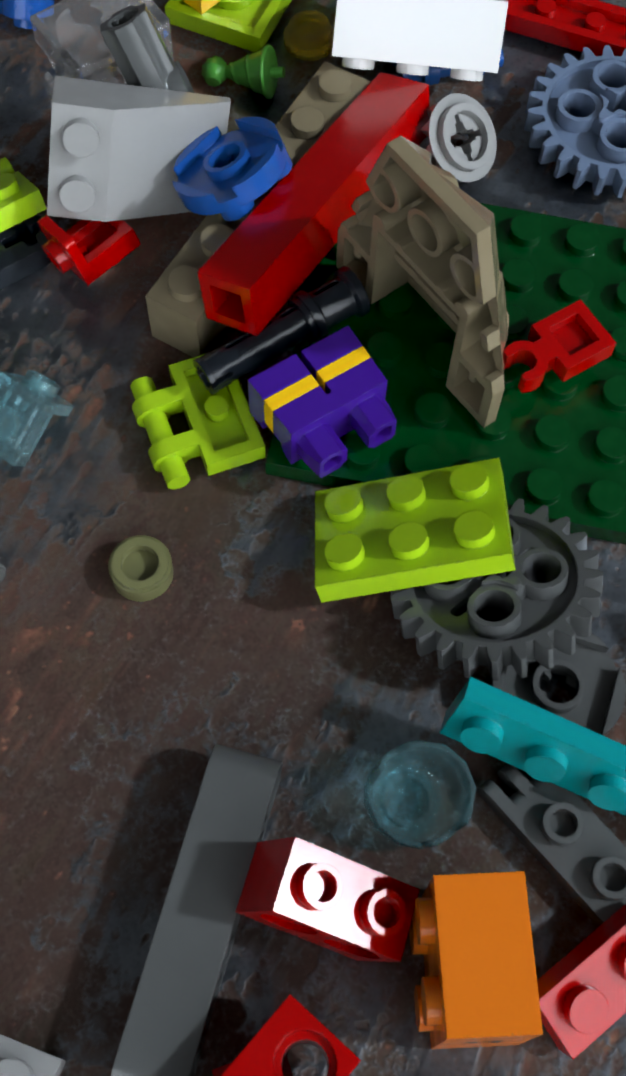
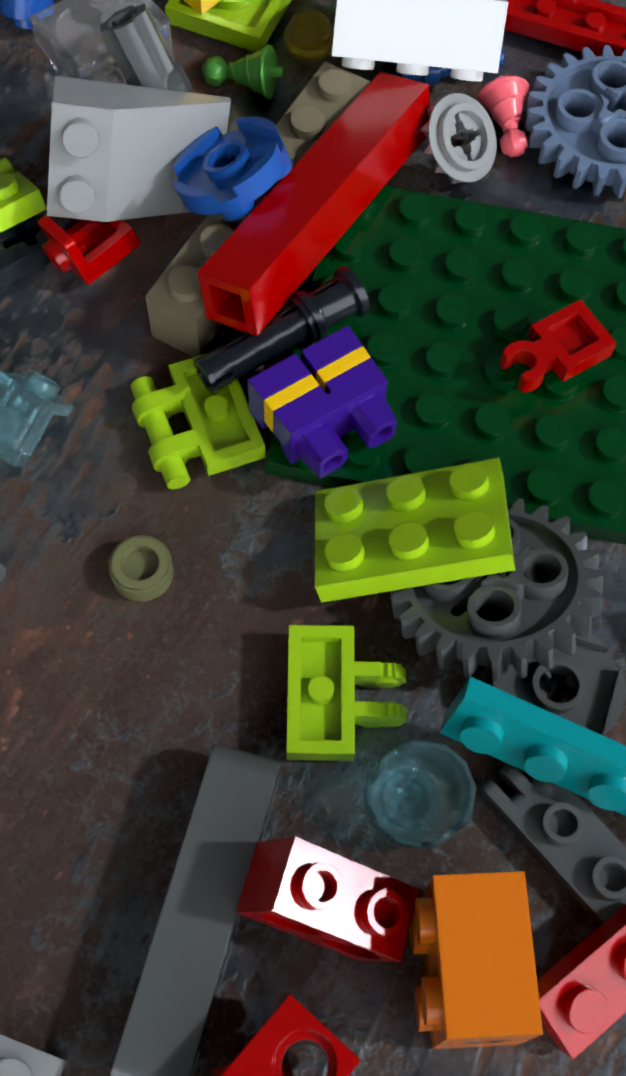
dark tan wedge [336,135,509,428] -> none
none -> lime hinge [287,625,407,761]
none -> coral piece [477,76,529,158]

